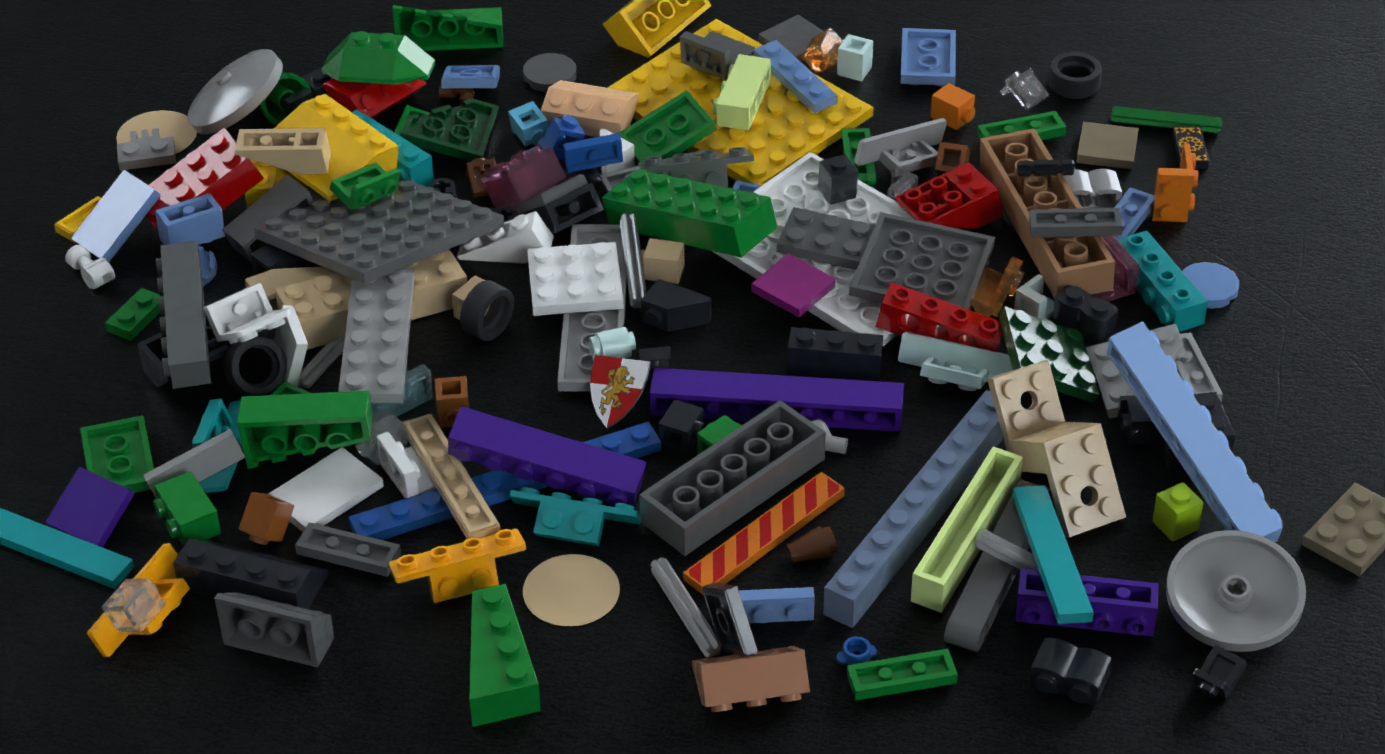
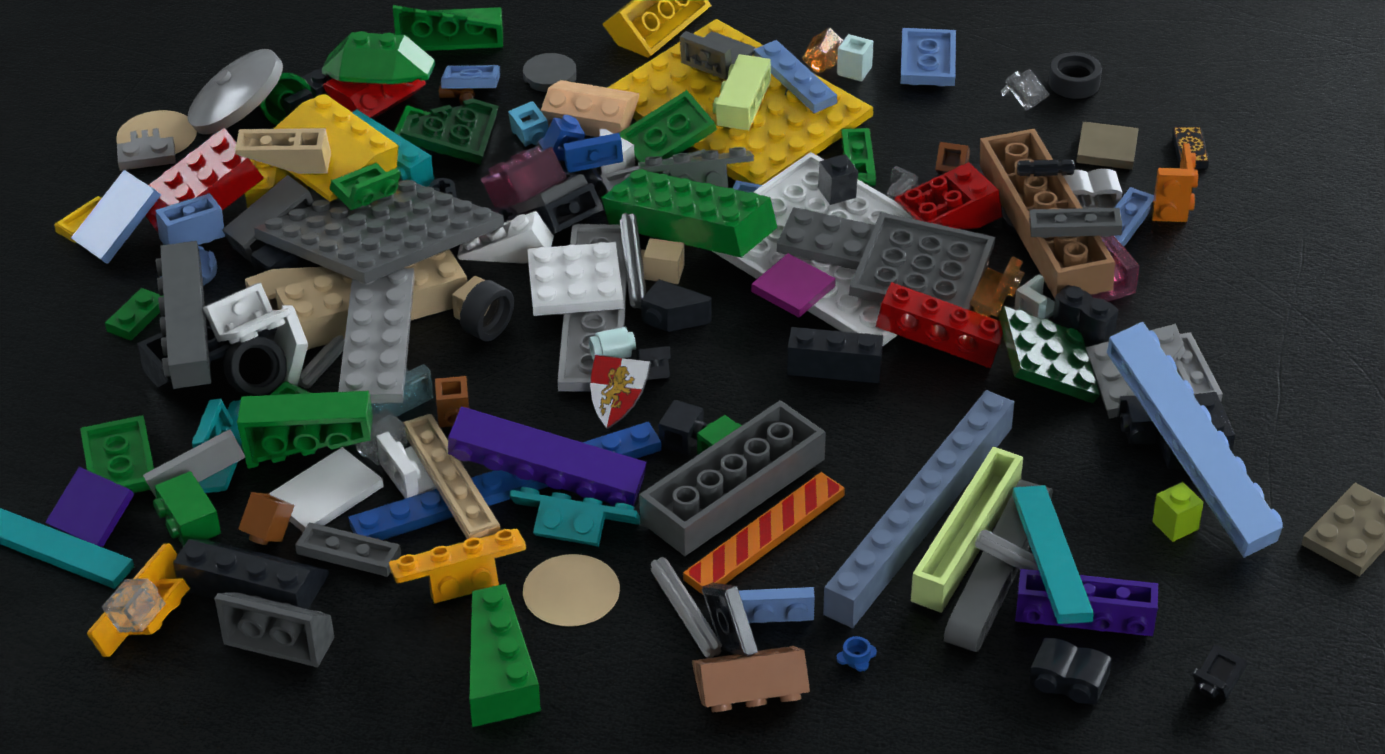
white leg [65,245,115,289] -> none
reddish brown bracket [465,158,502,198] -> none
dark purple brick [650,368,904,432] -> none
dark grey tile [758,14,833,62] -> none
reddish brown cone [786,526,838,564] -> none
light grey arm [811,420,848,454] -> none
green plate [847,649,958,701] -> none
light grey bracket [854,118,947,176] -> none
light aqua bracket [898,332,1013,391] -> none
orange brick [930,83,975,130] -> none
green plate [977,111,1066,140] -> none
tan bracket [987,360,1126,537] -> none
green axle [1111,106,1222,134] -> none
teal brick [1112,231,1208,332] -> none
light grey dish [1166,530,1306,652] -> none
medium blue tile [1182,262,1239,309] -> none

